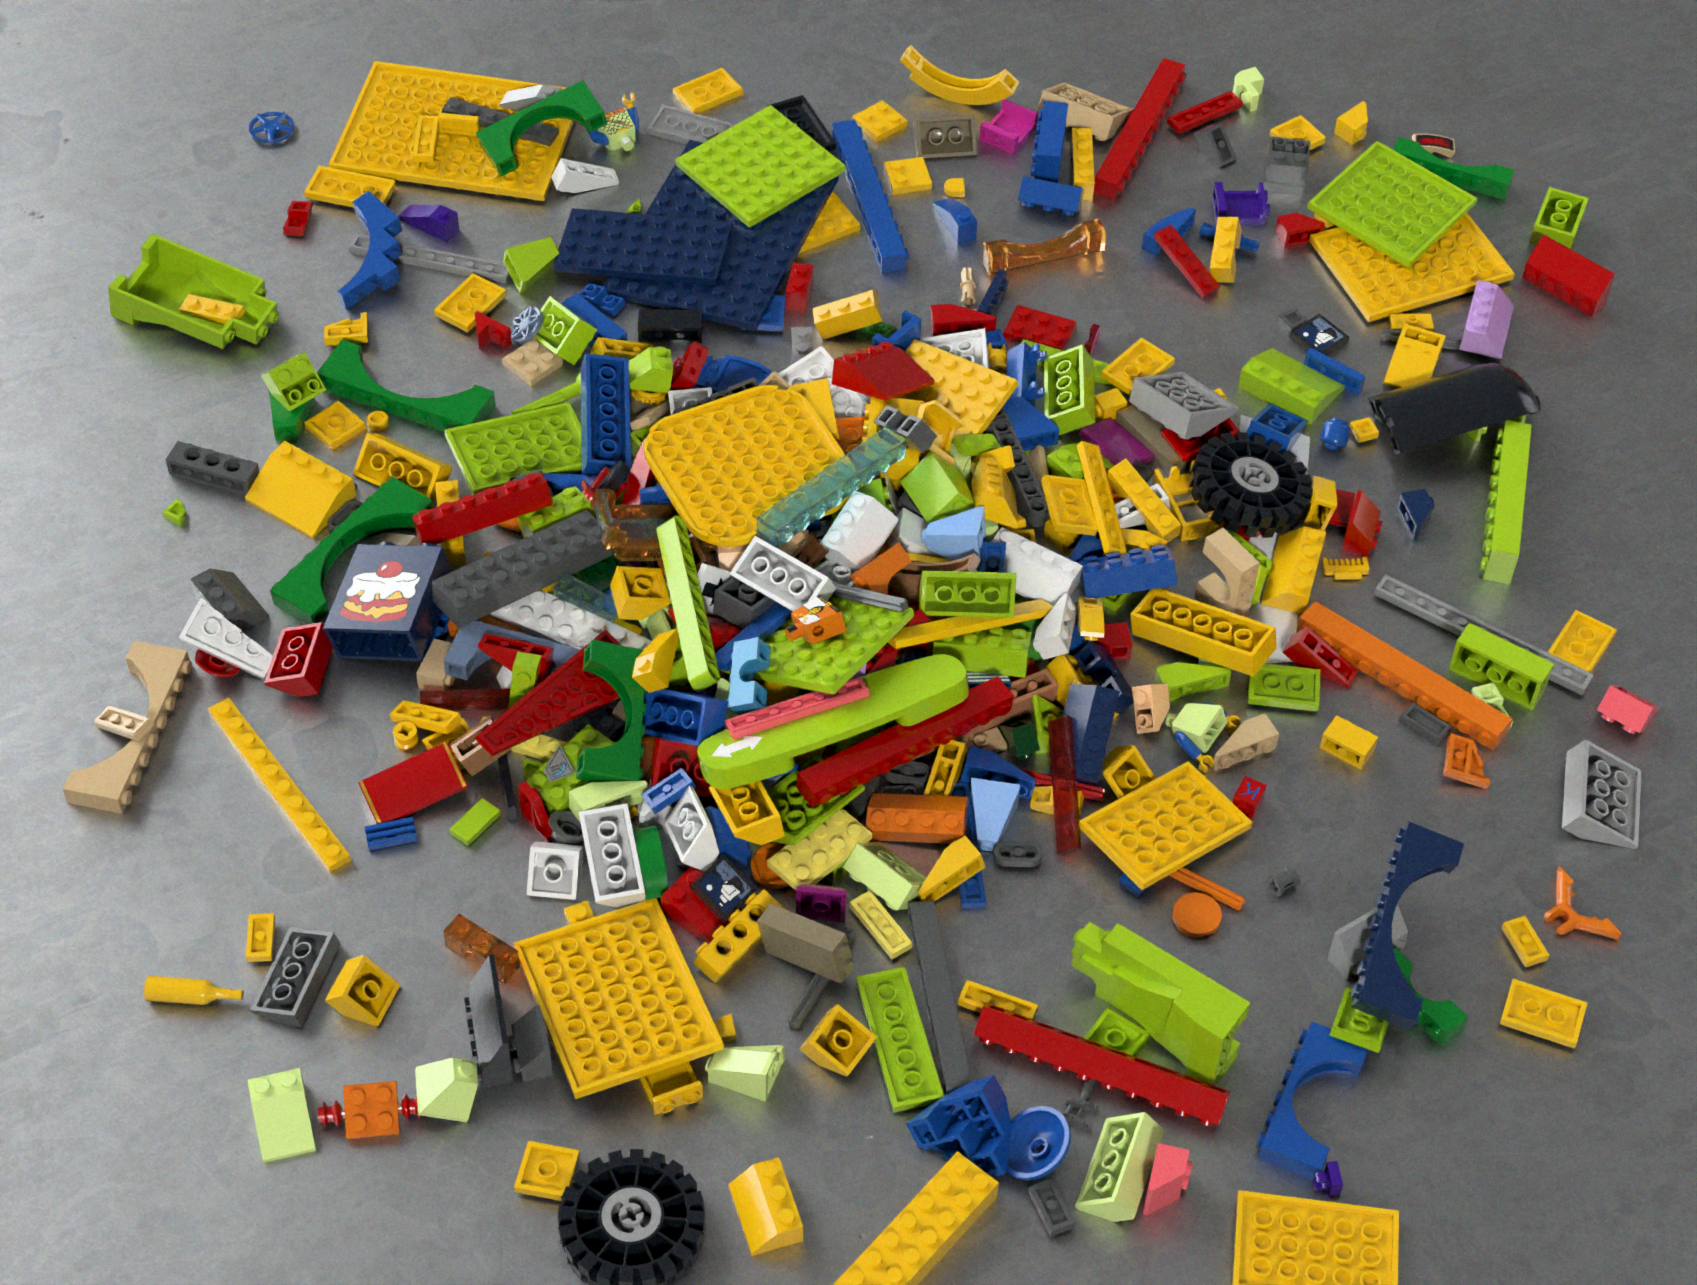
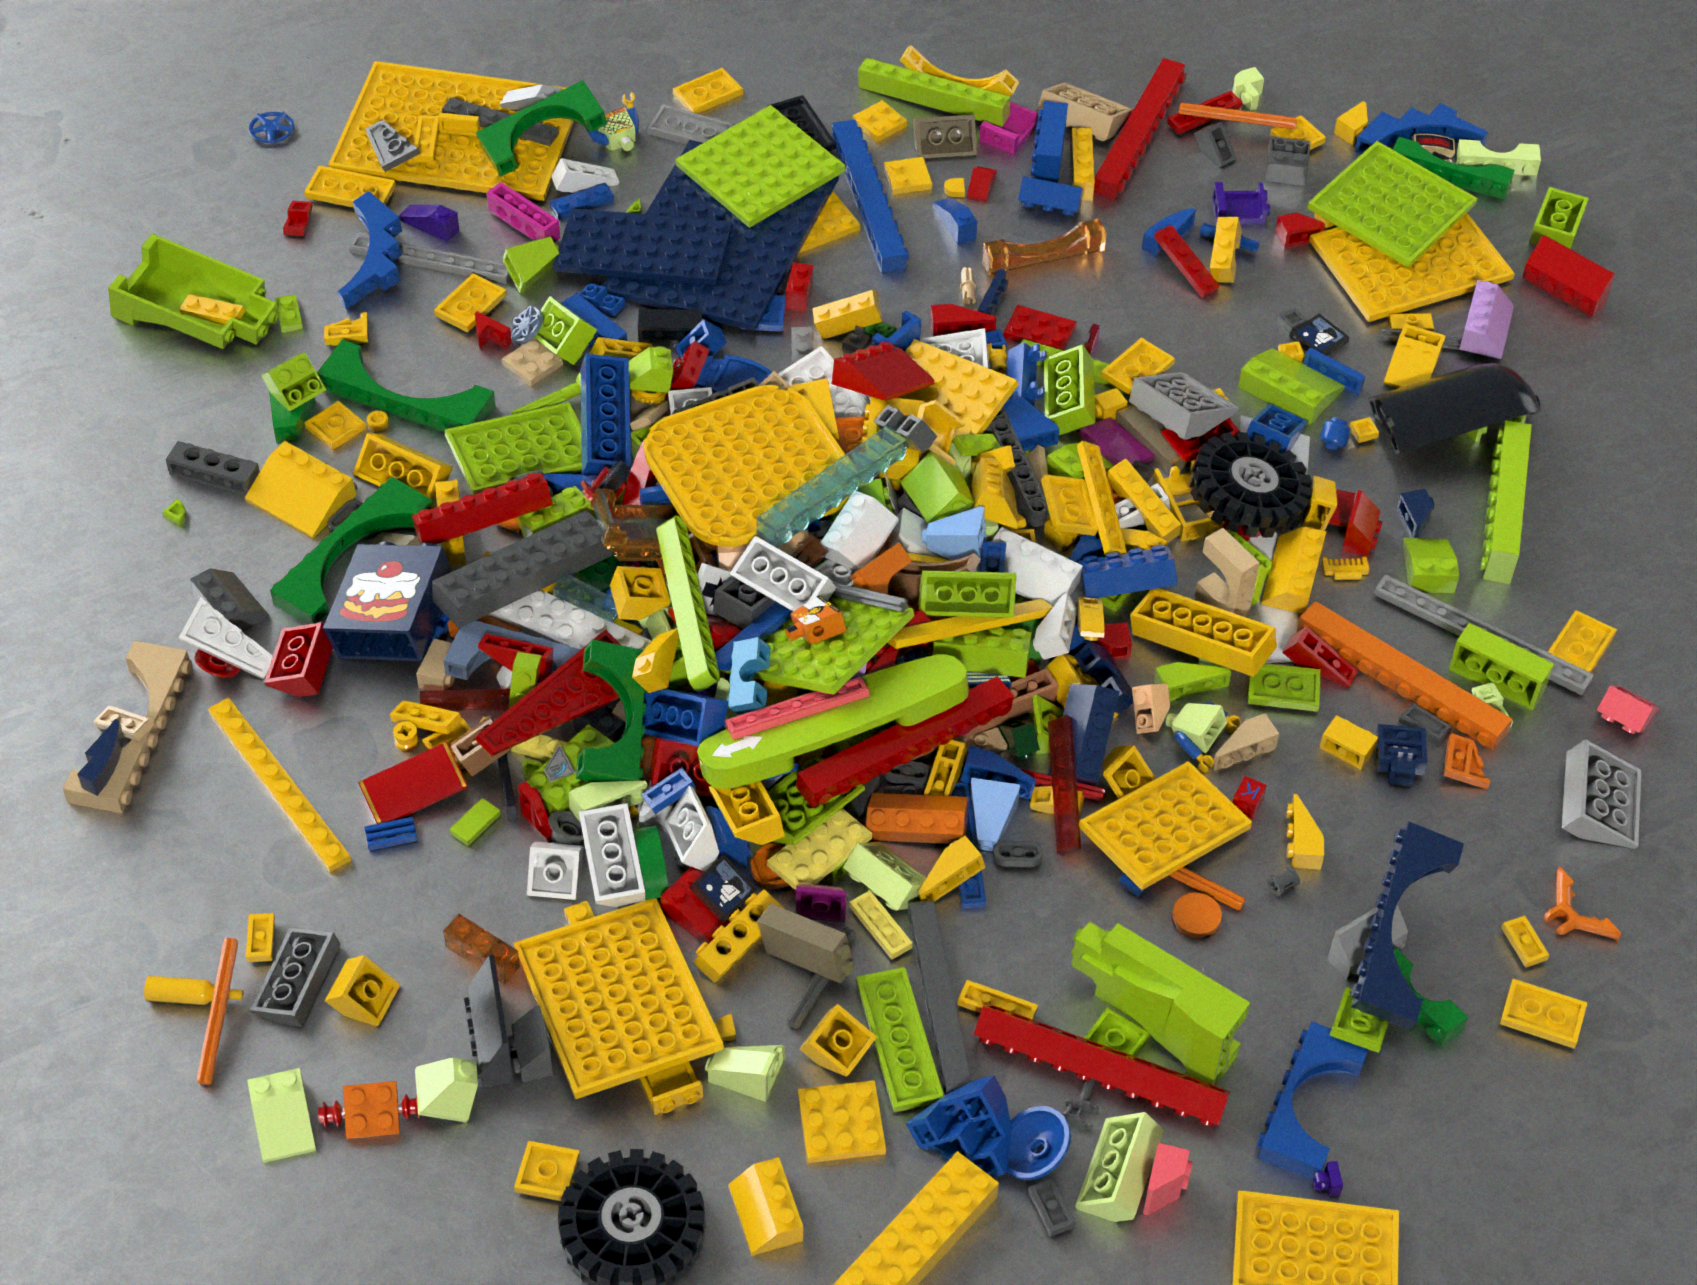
none -> dark blue slope [77,719,124,796]
none -> orange axle [197,938,238,1085]
none -> lime plate [275,294,303,333]
none -> wing [365,120,420,172]
none -> dark pink brick [486,182,560,243]
none -> blue plate [550,183,614,220]
none -> blue slope [675,319,727,358]
none -> yellow plate [798,1080,886,1163]
none -> dark grey tile [842,326,871,352]
none -> lime brick [858,58,1010,127]
none -> red slope [967,166,997,202]
none -> orange axle [1179,103,1297,129]
none -> yellow tile [1278,341,1305,362]
none -> yellow slope [1286,794,1324,870]
none -> blue arch [1355,103,1488,154]
none -> dark blue piece [1375,724,1428,786]
none -> lime slope [1402,538,1459,593]
none -> yellowish green arch [1456,139,1541,176]

